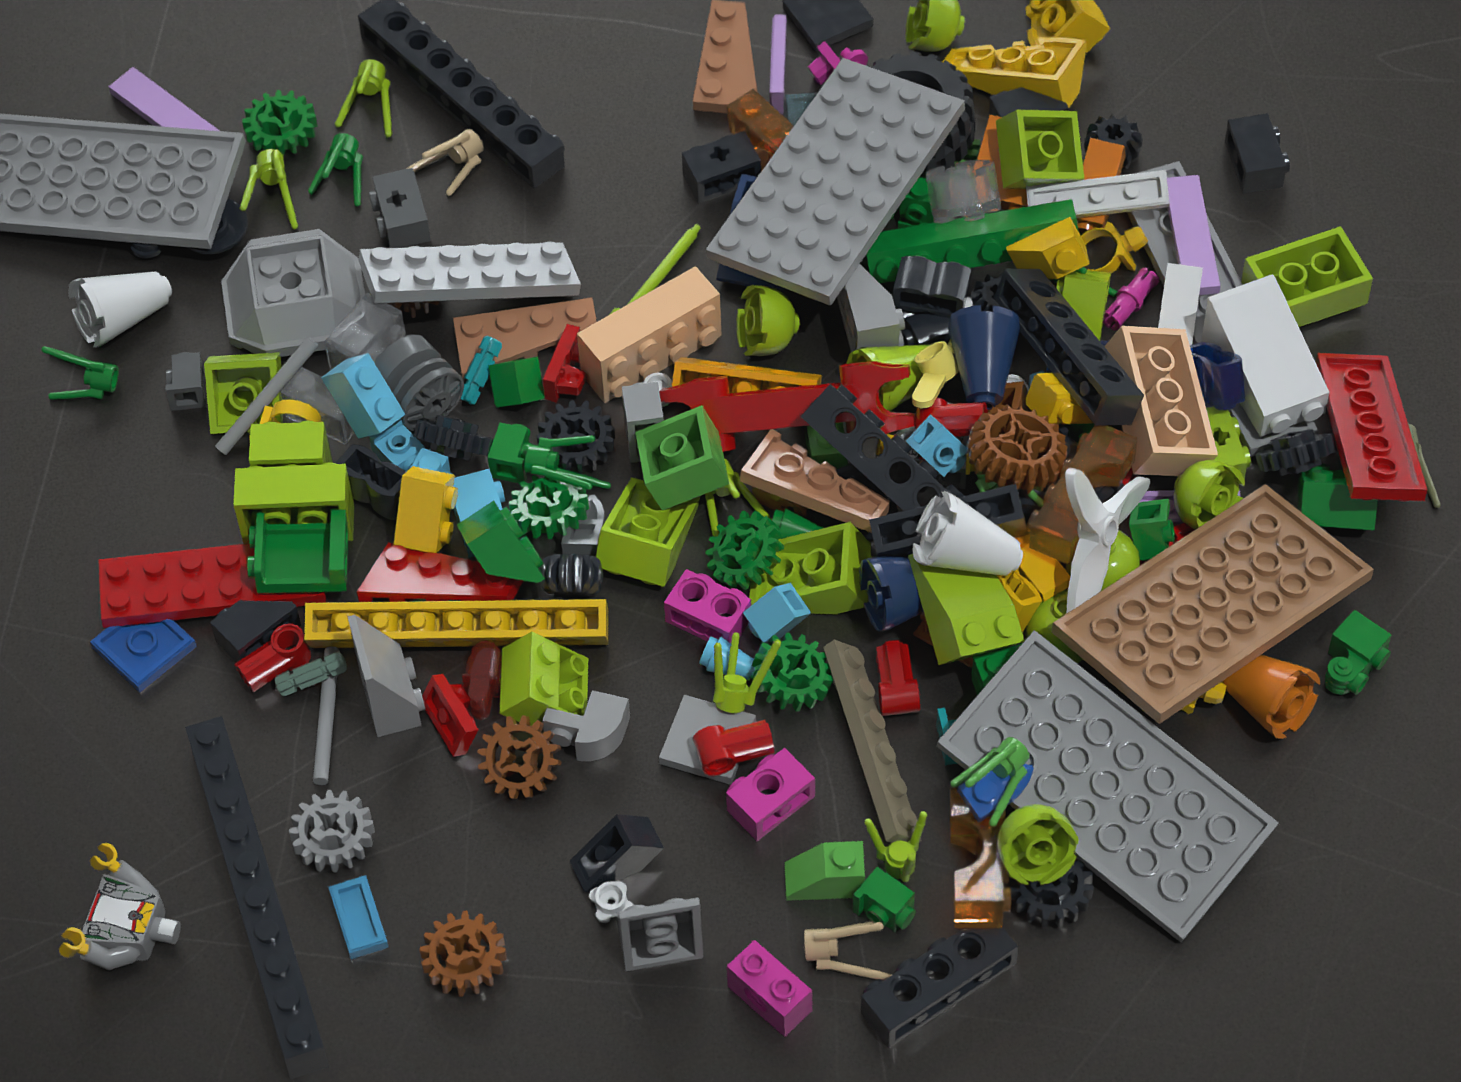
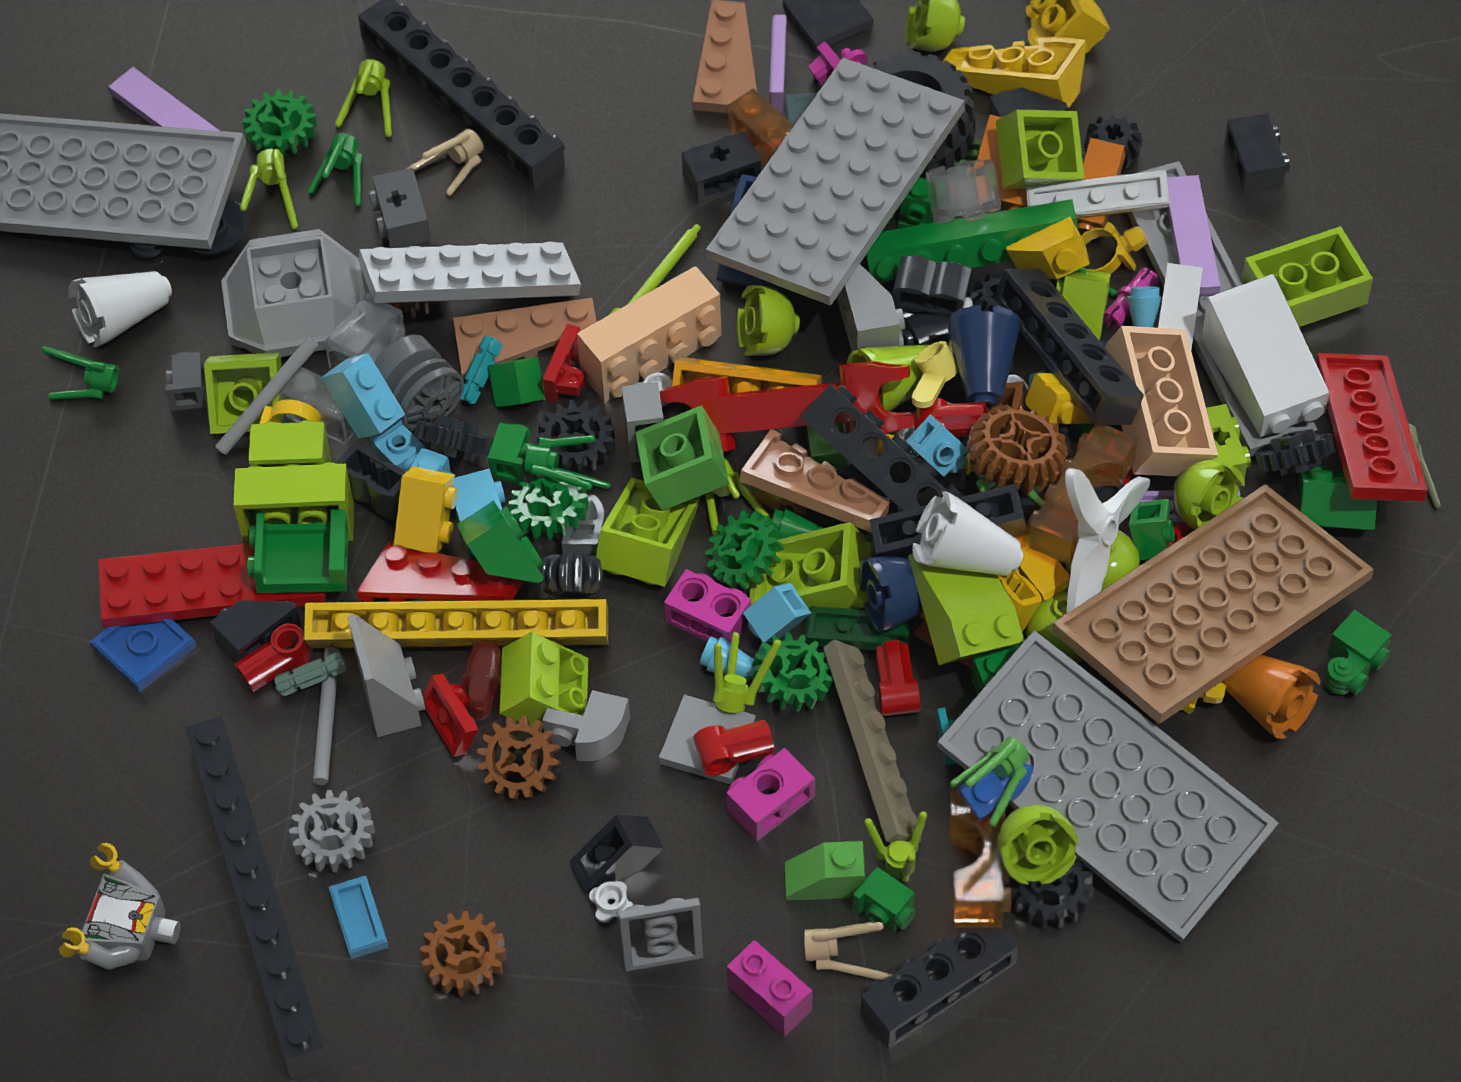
clear blue brick [1190,342,1245,410] -> none
none -> dark green hinge [805,606,911,650]
none -> medium azure cone [1127,286,1163,328]

